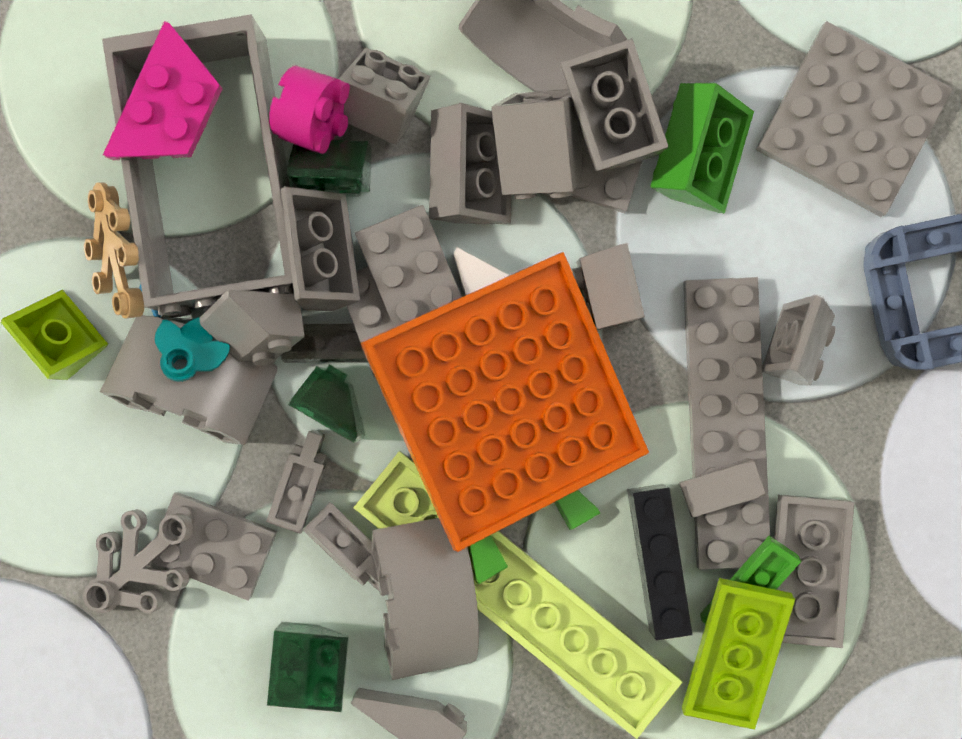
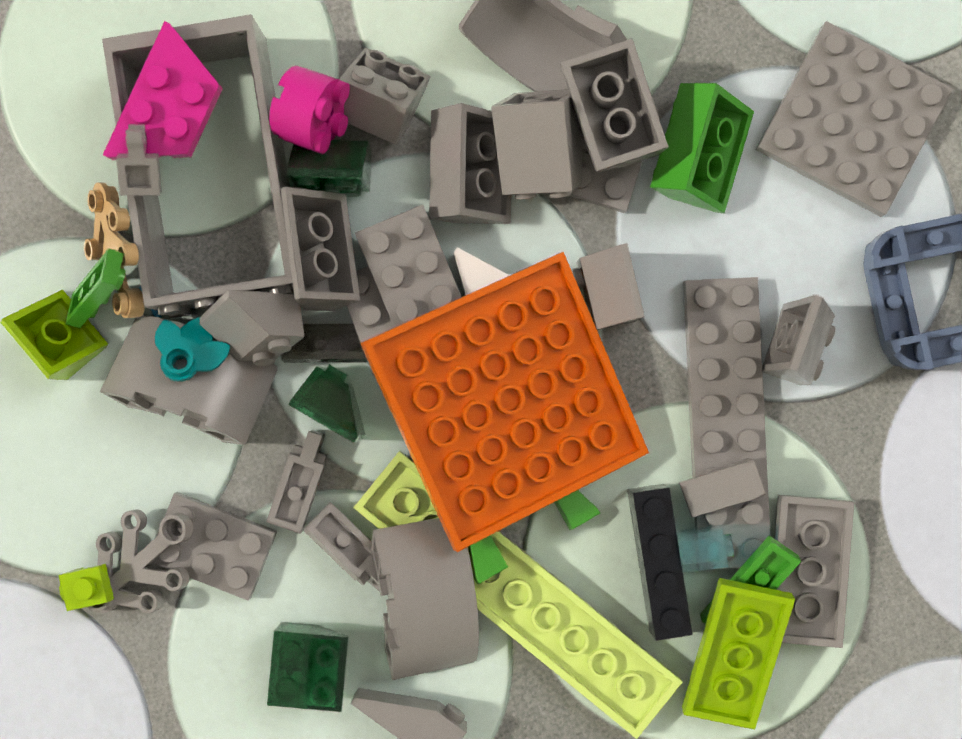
none -> lime bracket [58,563,114,611]
none -> bright green plate [66,248,125,328]
none -> light grey plate [116,124,161,196]
none -> clear light blue brick [677,525,734,573]

